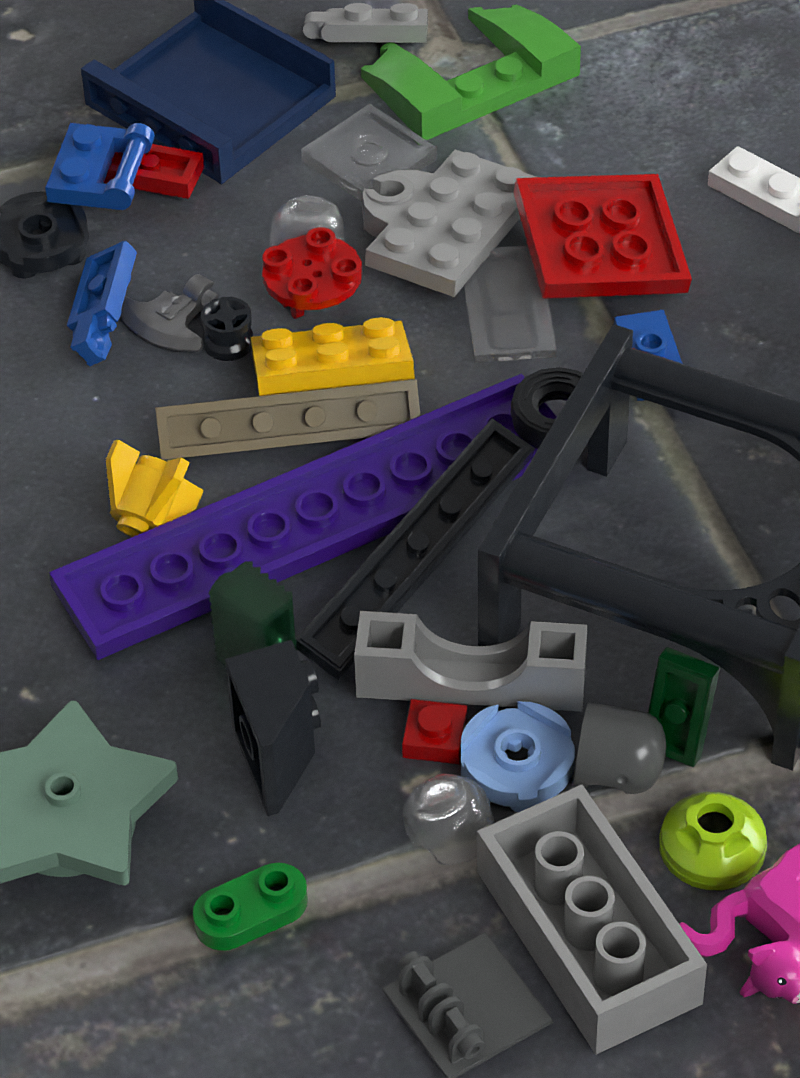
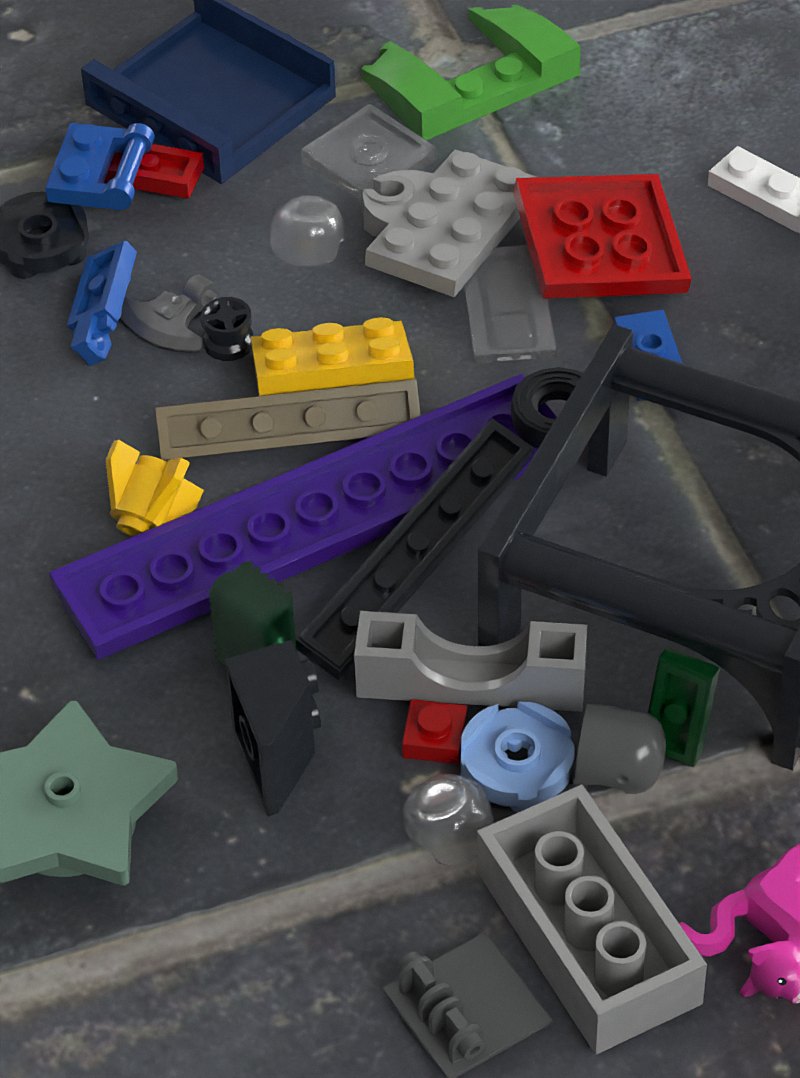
green plate [193,863,308,951] -> none
red plate [262,227,362,319] -> none
light grey hinge [303,3,428,43] -> none
lime piece [659,792,767,890] -> none

